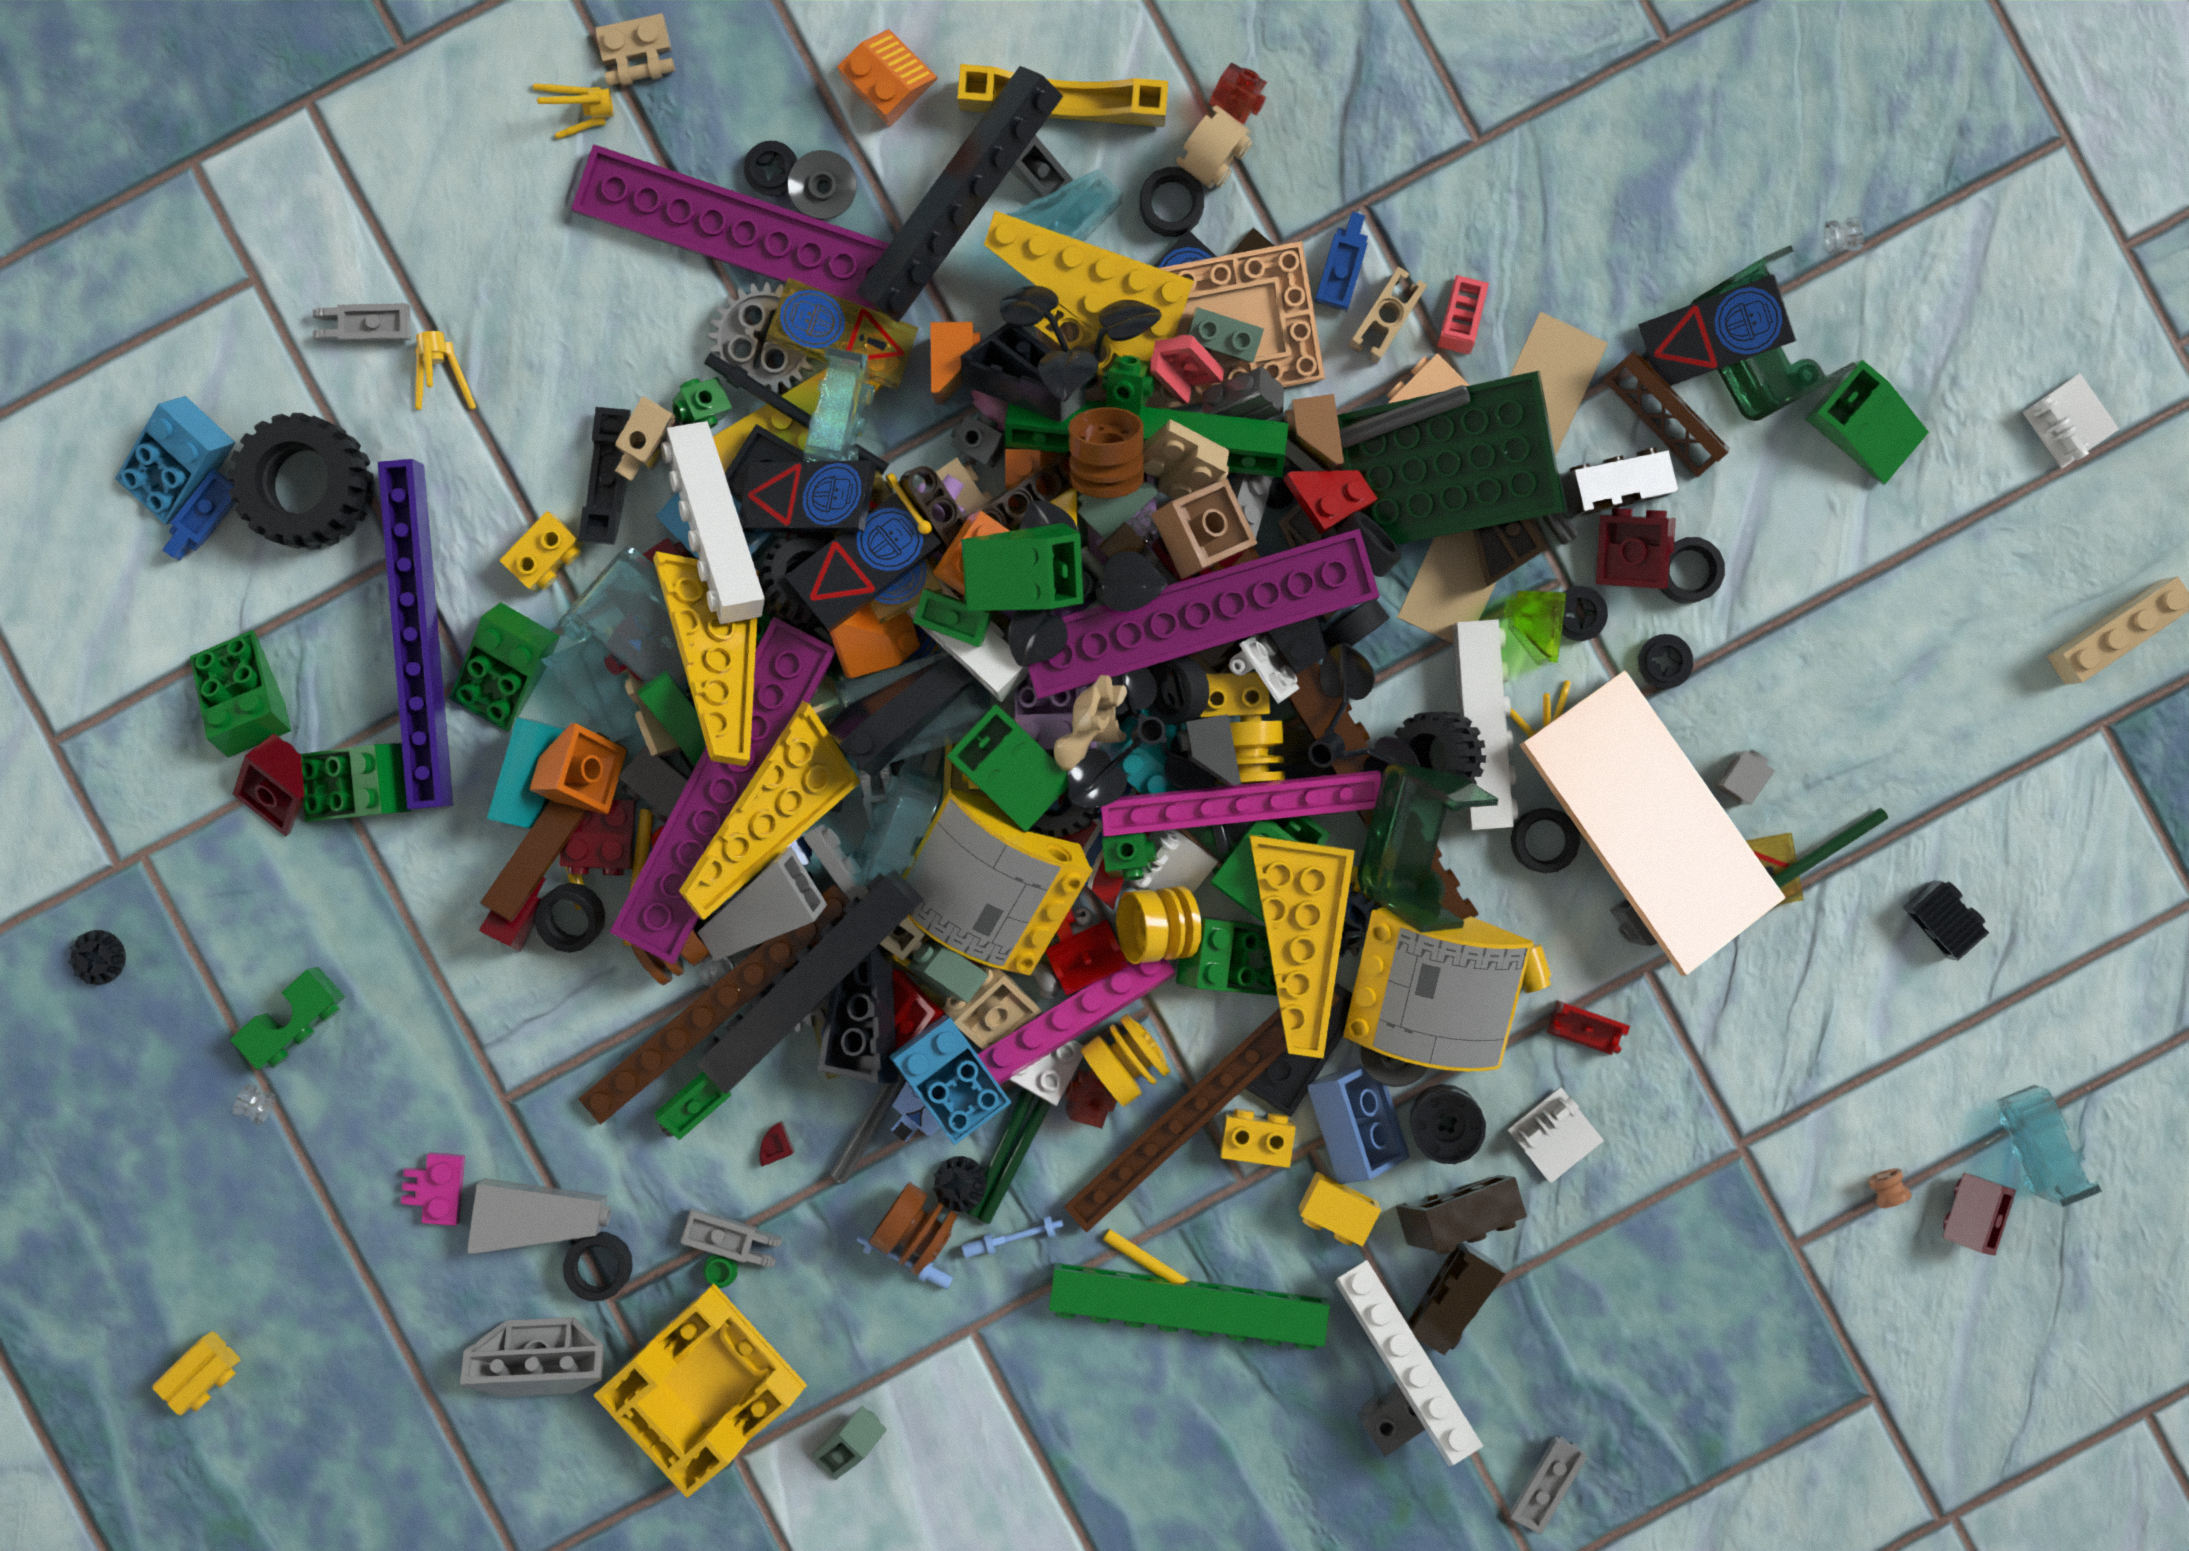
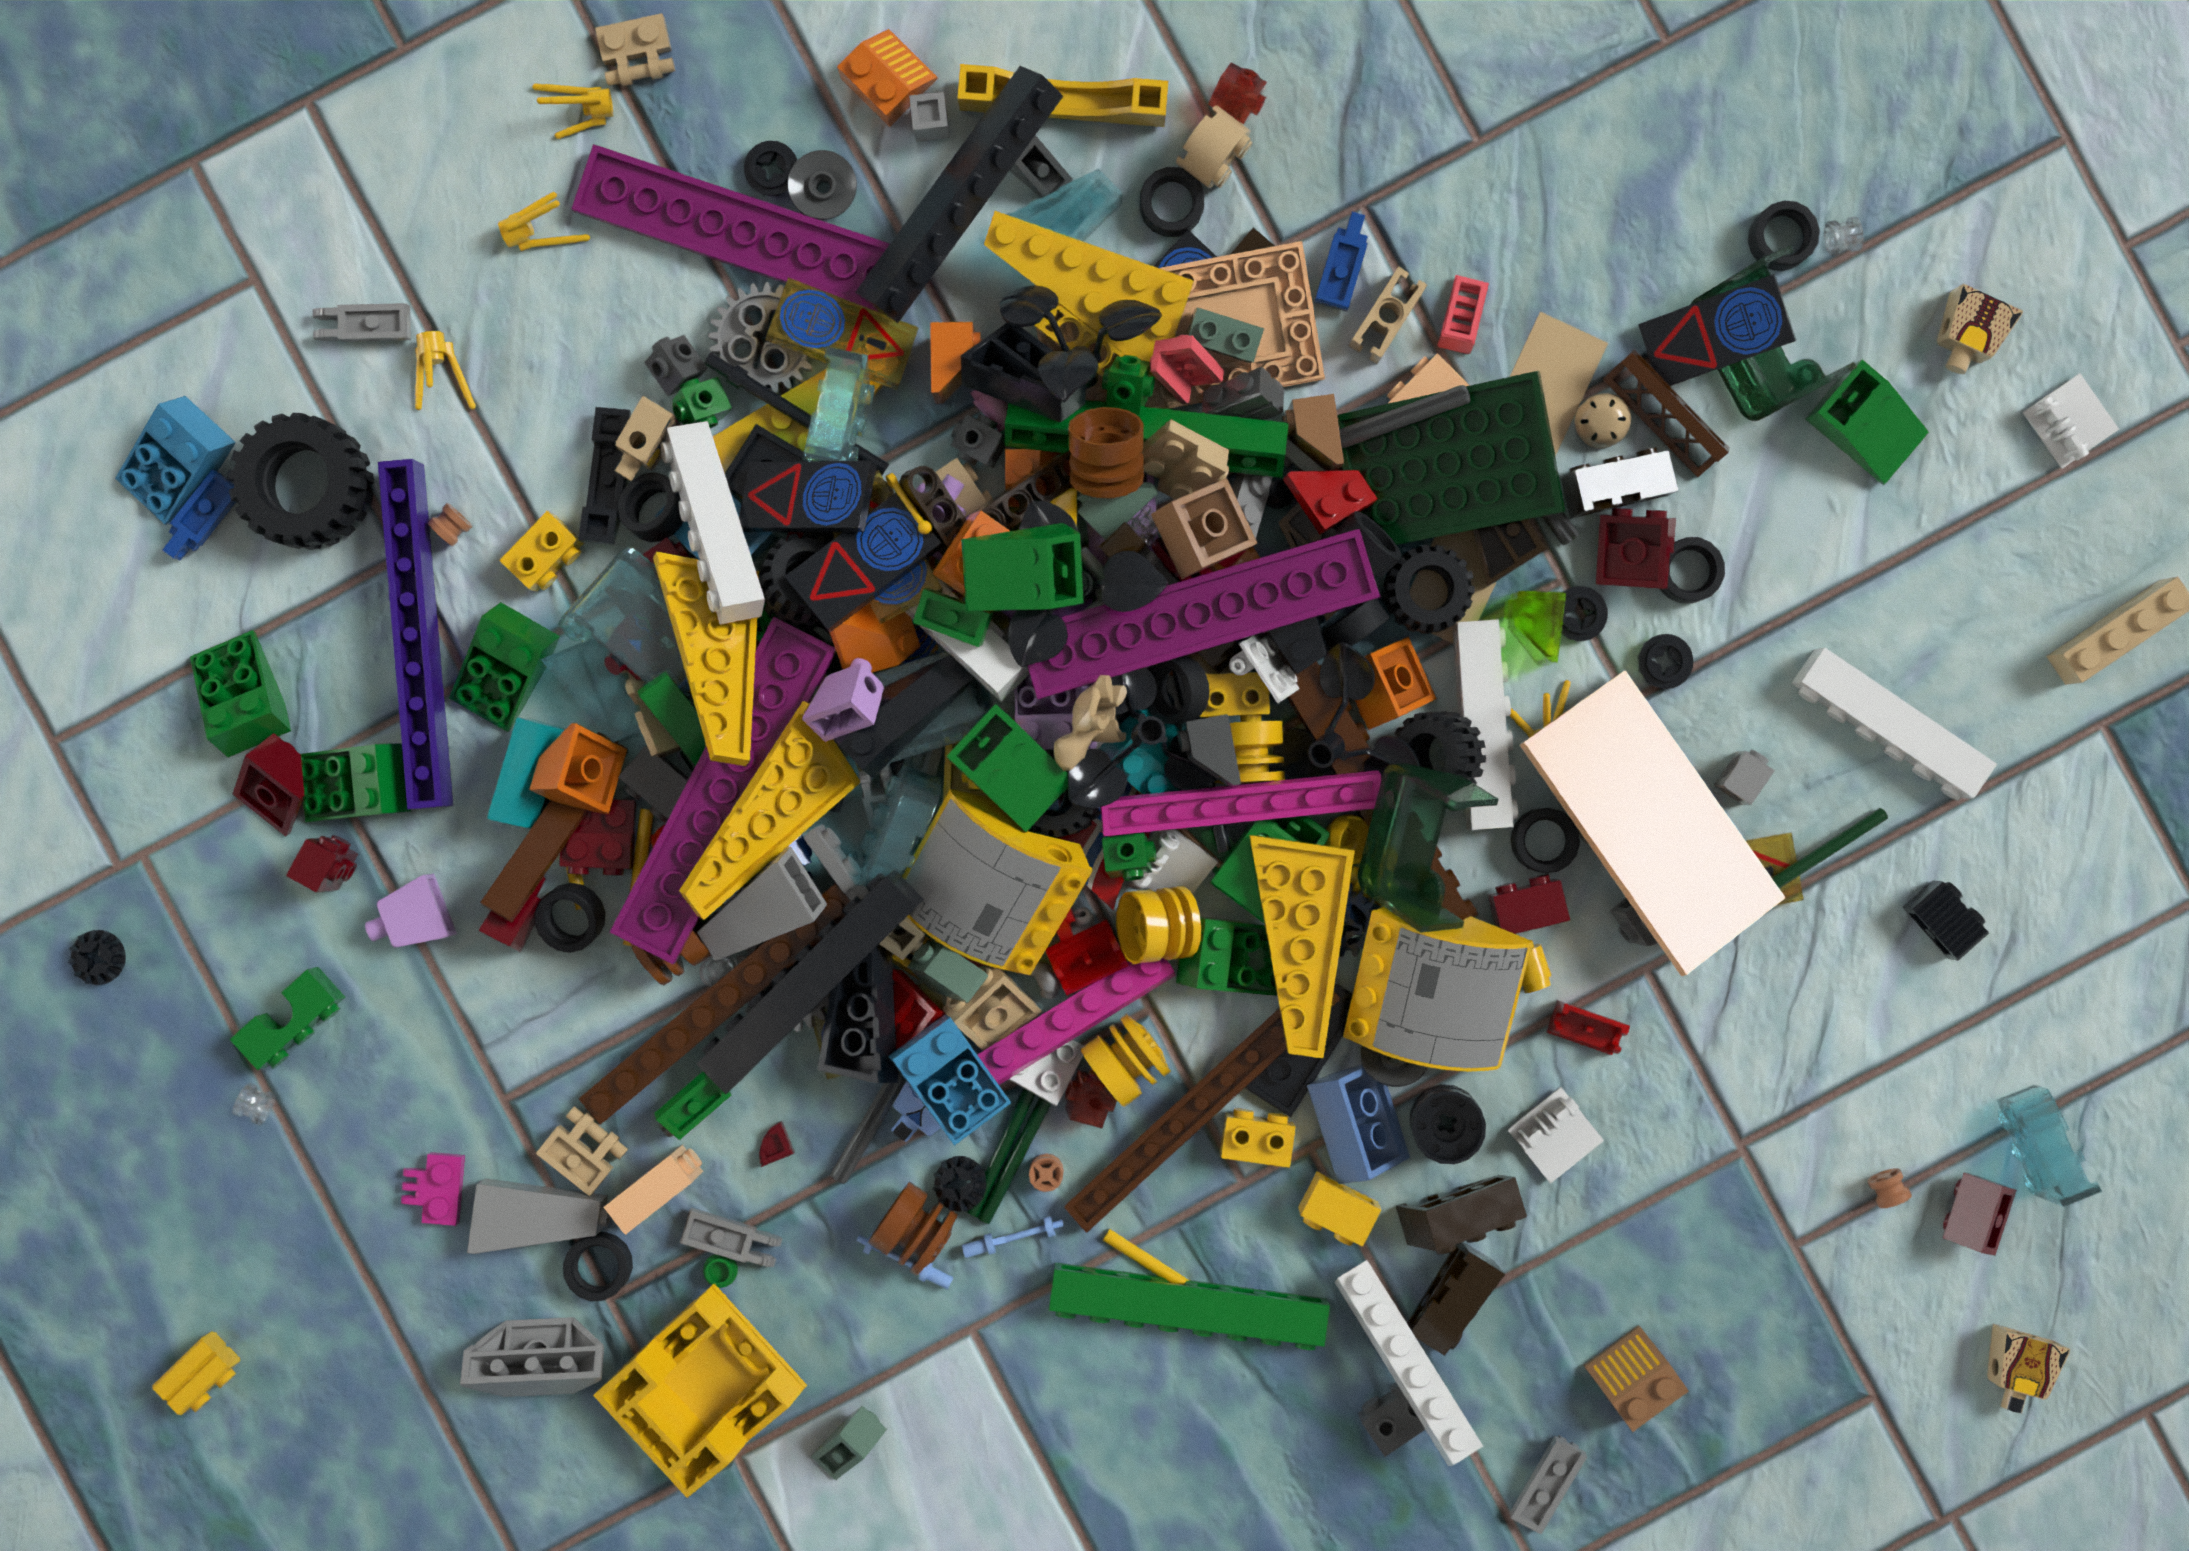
none -> dark red brick [286,835,358,893]
none -> lavender torso [365,874,457,948]
none -> nougat wheel [427,503,473,546]
none -> yellow plant [498,192,590,251]
none -> tan plate [536,1106,628,1197]
none -> light nougat brick [604,1145,703,1235]
none -> black tyre [618,472,683,543]
none -> dark grey brick [644,335,708,396]
none -> lavender torso [802,658,884,742]
none -> light grey brick [909,92,950,142]
none -> nougat wheel [1029,1153,1064,1192]
none -> yellow hair [1324,814,1372,864]
none -> orange slope [1355,637,1437,730]
none -> black tyre [1383,544,1475,634]
none -> dark red brick [1487,874,1571,934]
none -> tan helmet [1574,393,1632,449]
none -> medium nougat slope [1583,1325,1689,1432]
none -> black tyre [1748,200,1820,271]
none -> white brick [1791,647,1997,800]
none -> tan torso [1937,284,2023,374]
none -> torso [1987,1324,2070,1413]

